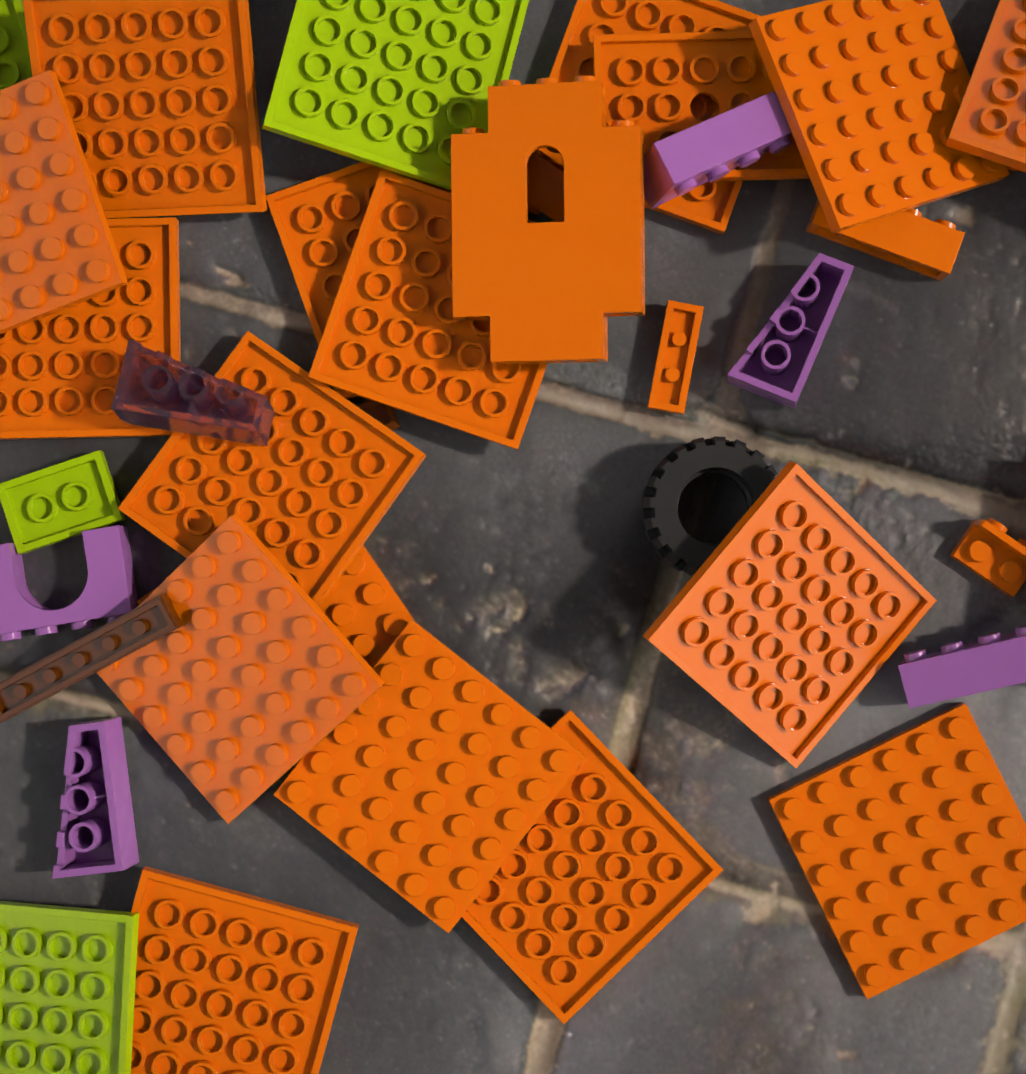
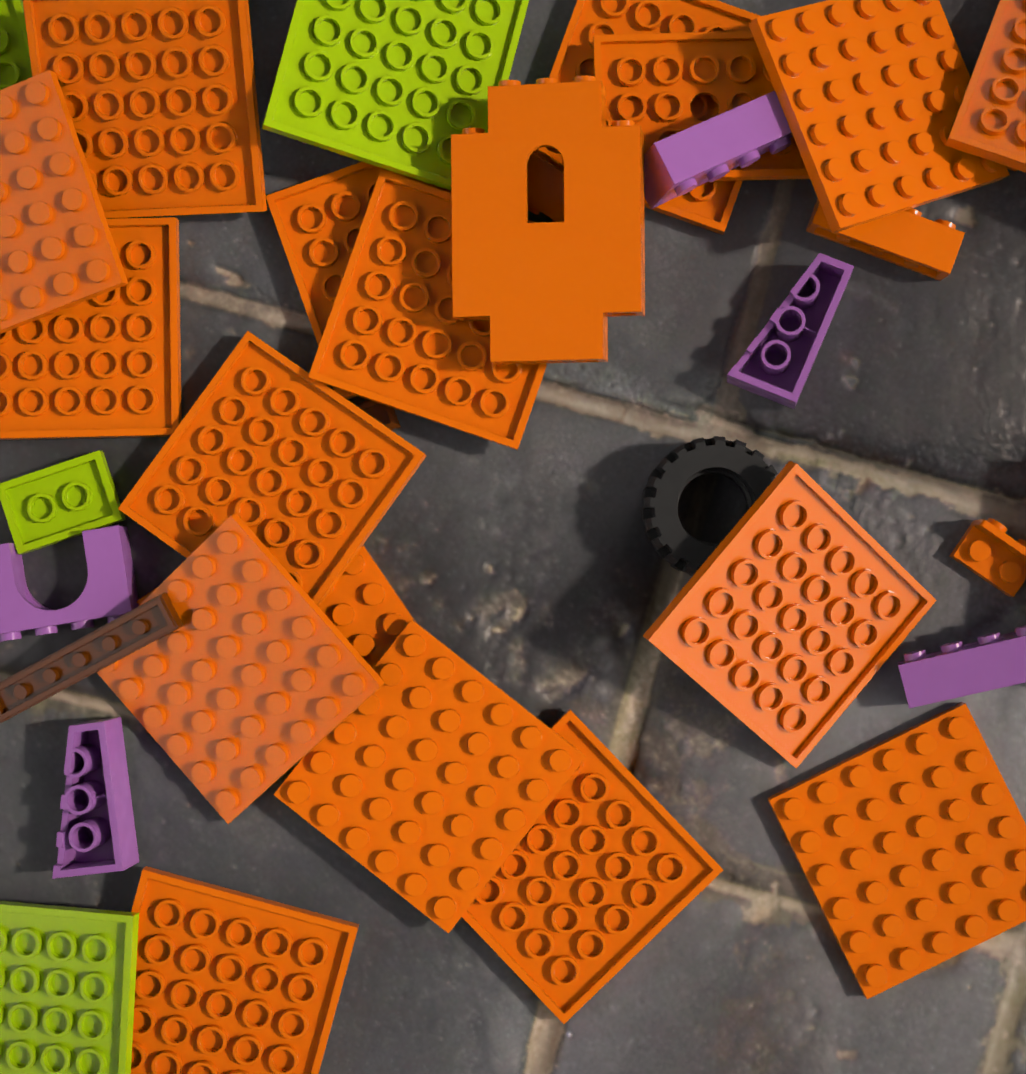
wedge [111,339,275,446] -> none
orange plate [647,300,704,415] -> none

